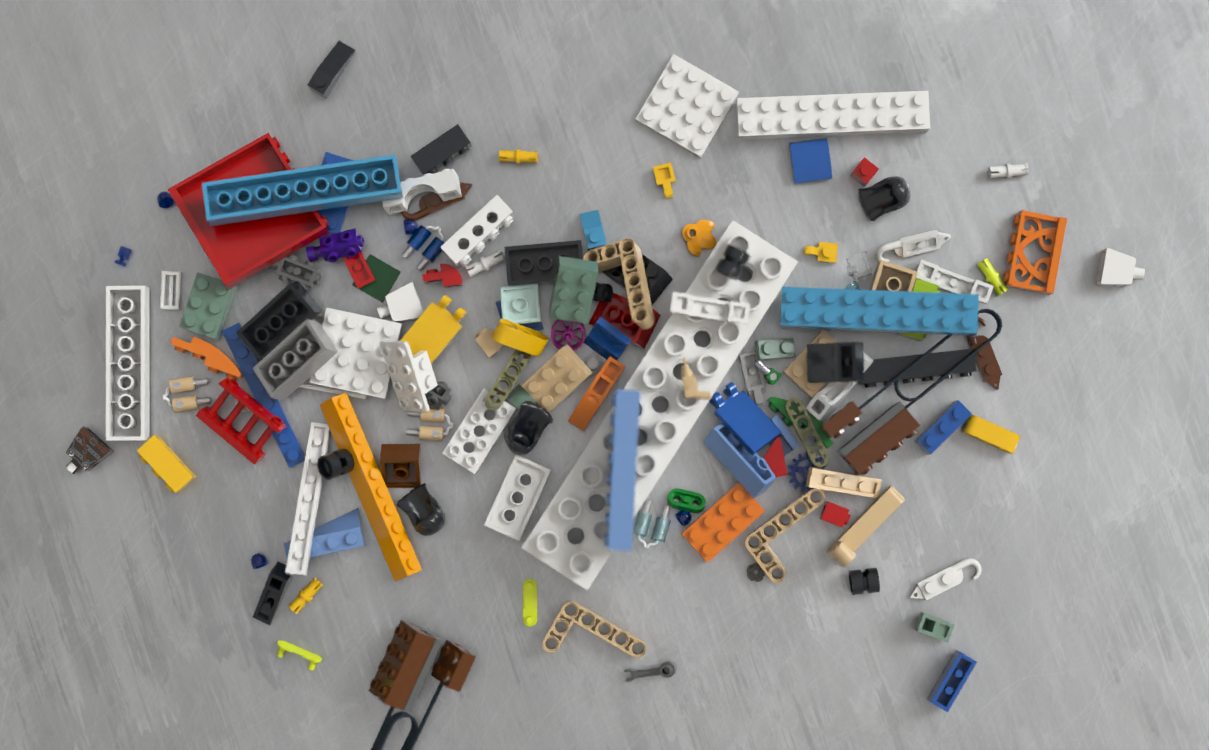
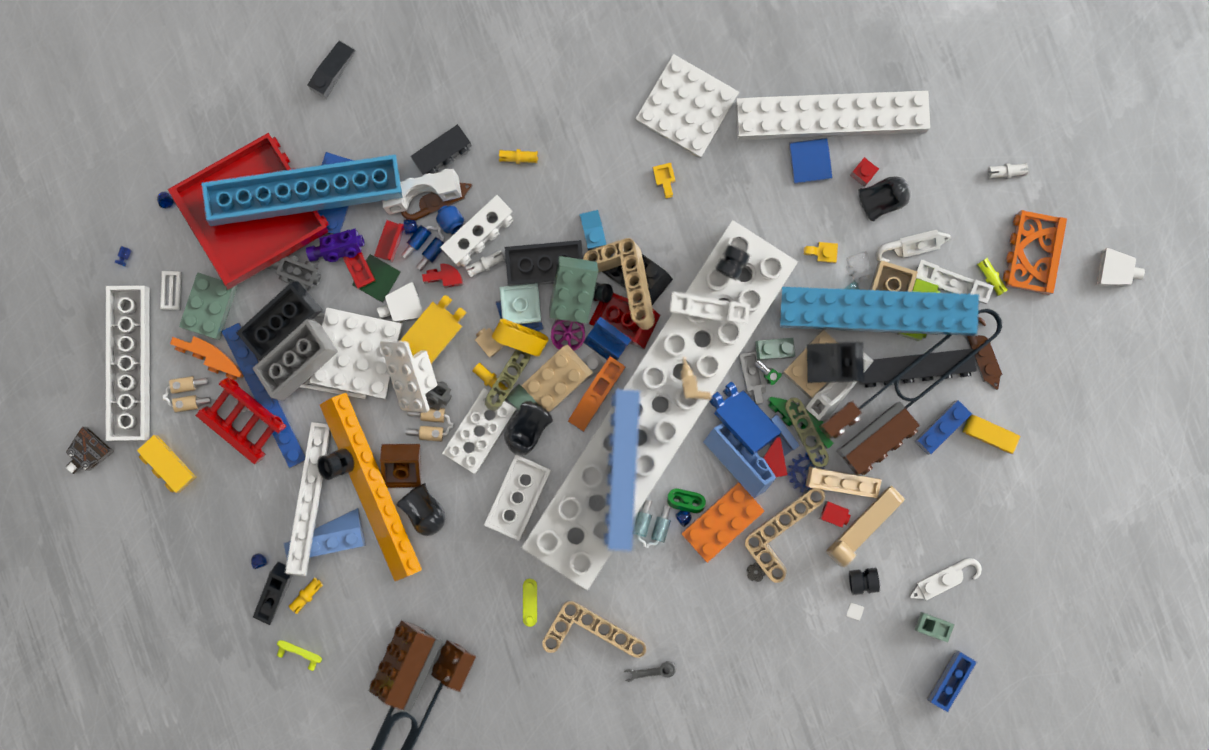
light orange plate [682,220,717,256] -> none
none -> red panel [374,220,405,263]
none -> blue head [436,206,464,234]
none -> yellow pin [472,363,508,396]
none -> white sticker [846,603,864,621]

